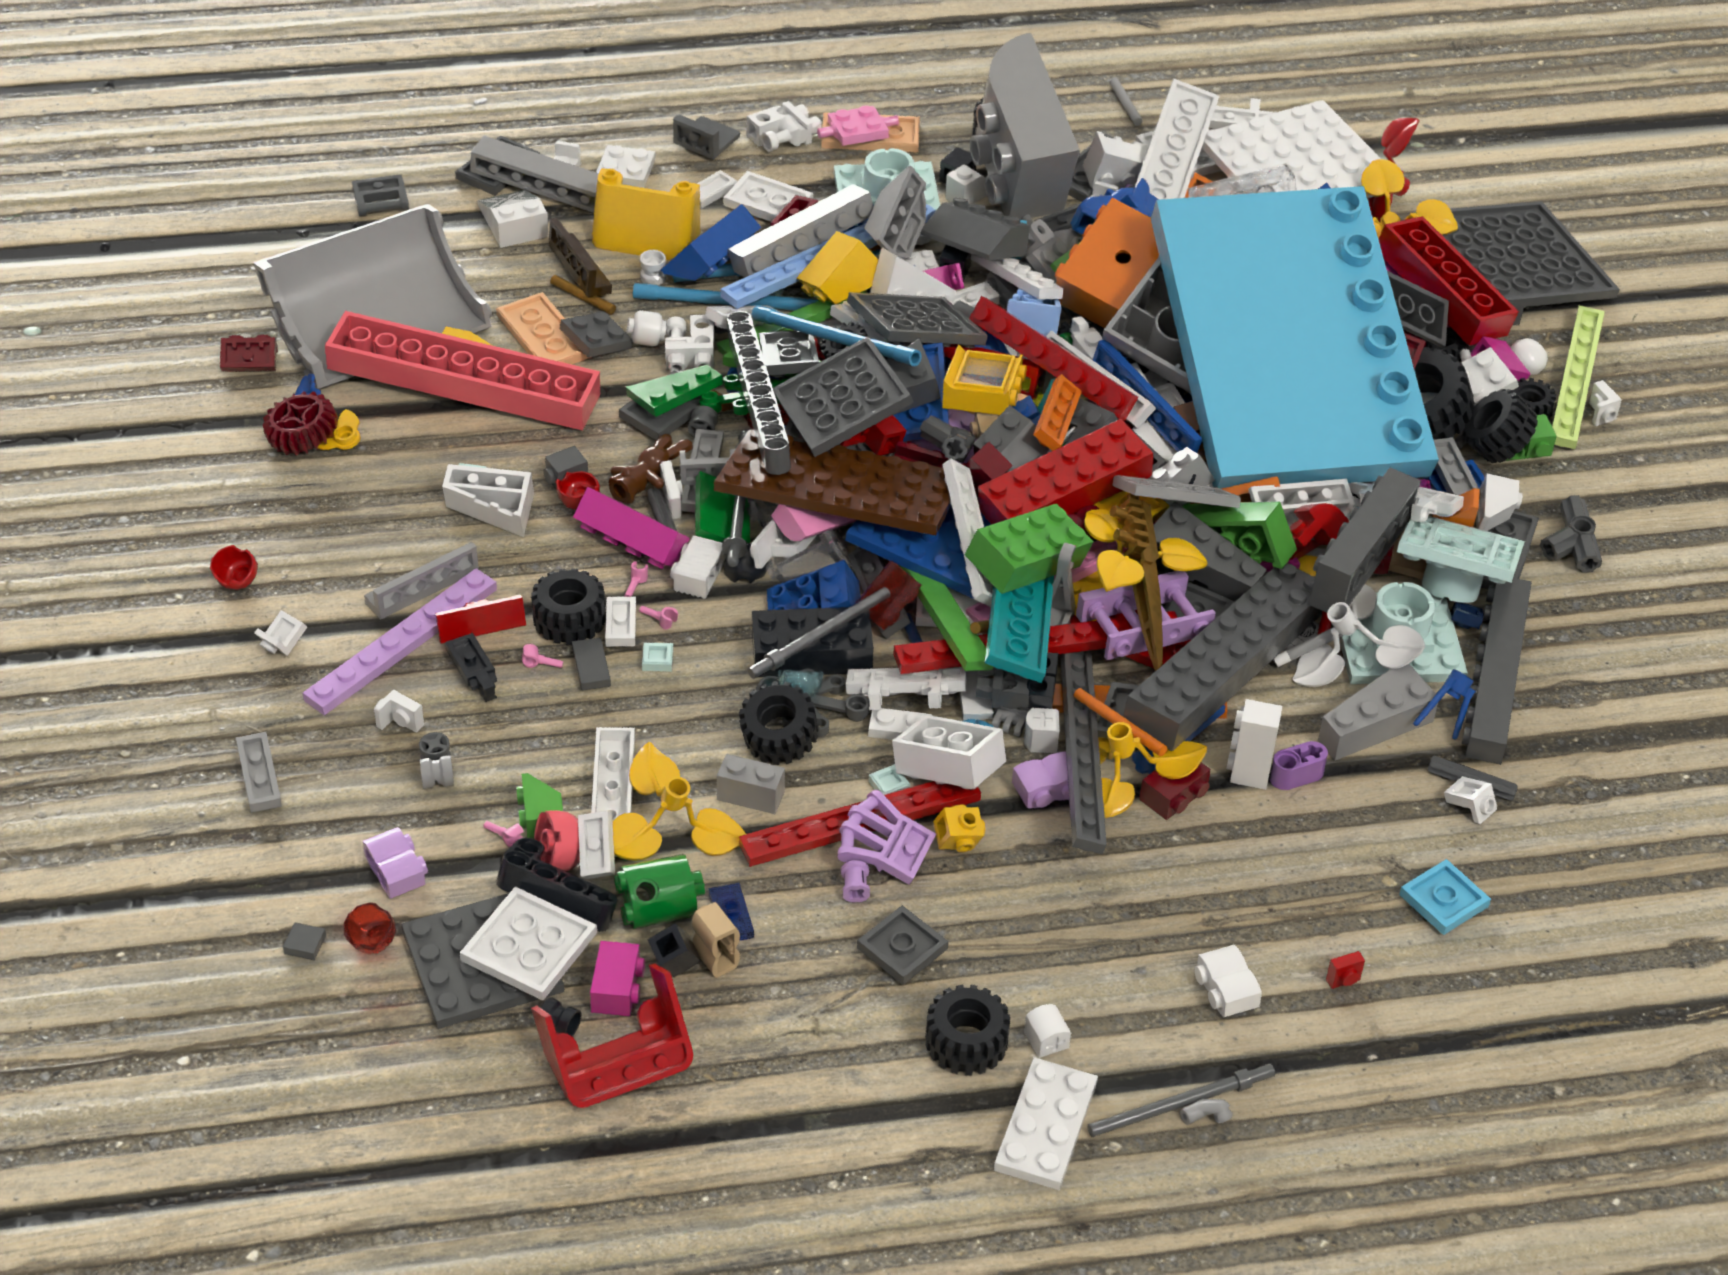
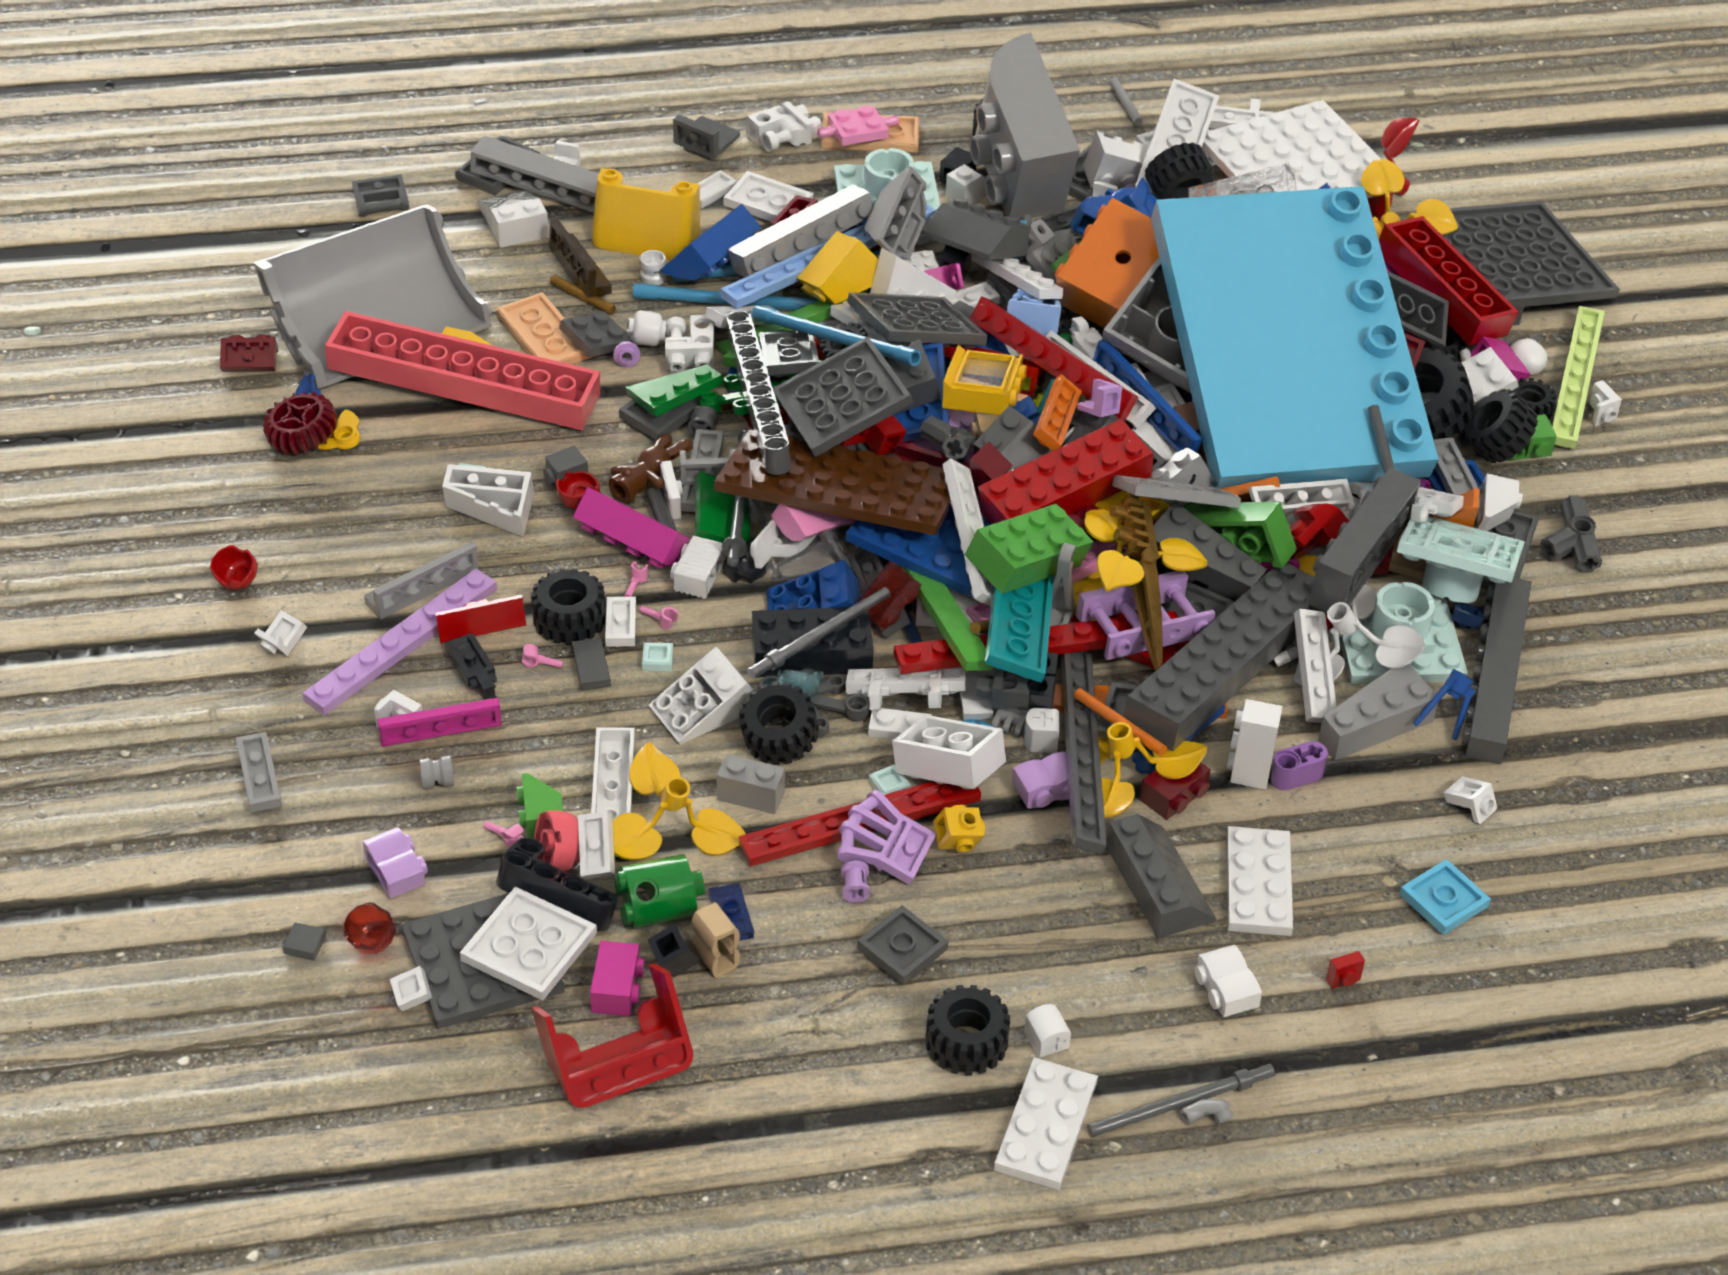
dark grey wheel [419,732,451,760] -> none
black wheel [541,997,582,1037] -> none
white plate [596,145,655,188] -> none
dark grey axle [1428,755,1518,801] -> none
none -> dark pink tile [377,698,502,747]
none -> white plate [390,966,432,1012]
none -> lavender plate [613,341,640,367]
none -> white slope [649,647,754,745]
none -> lavender panel [1077,379,1122,417]
none -> dark grey slope [1106,814,1216,938]
none -> black tyre [1145,142,1215,200]
none -> white plate [1227,826,1293,936]
none -> white plate [1294,608,1336,723]
none -> dark grey bar [1368,405,1395,474]

